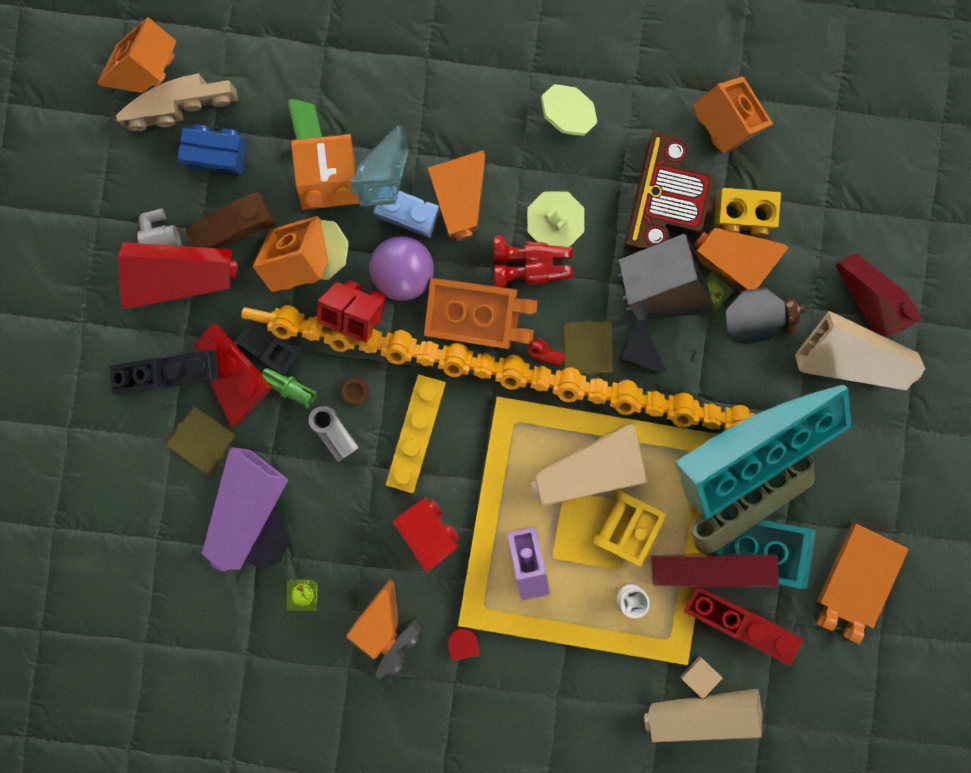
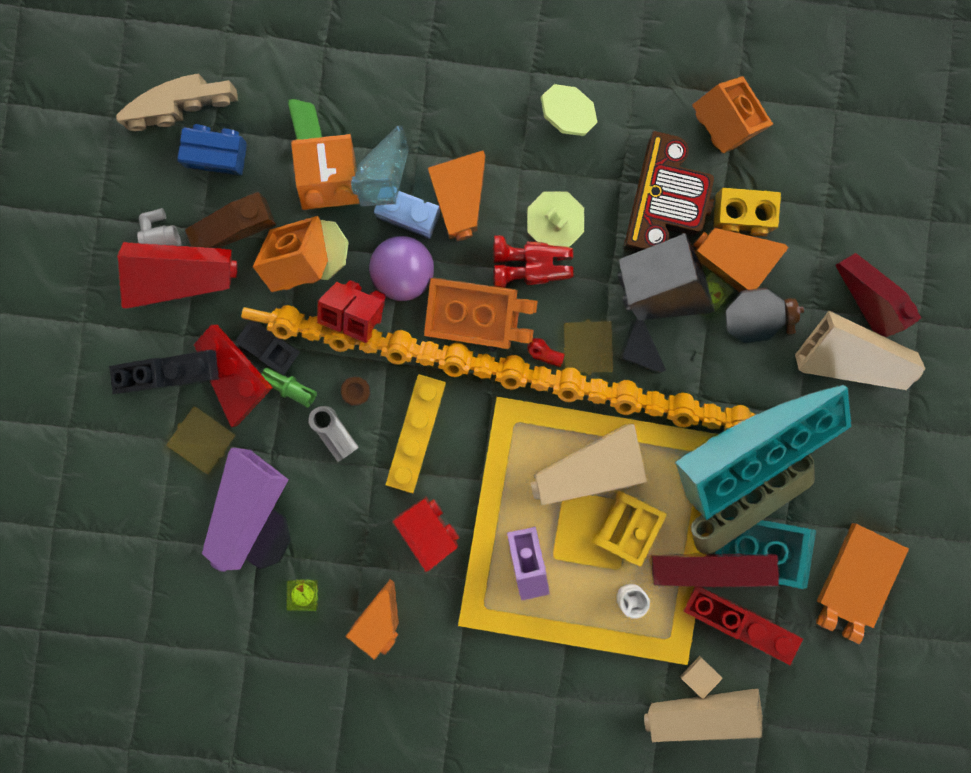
orange slope [97,17,177,93] -> none
dark grey slope [375,619,421,680] -> none
red tile [448,627,480,661] -> none

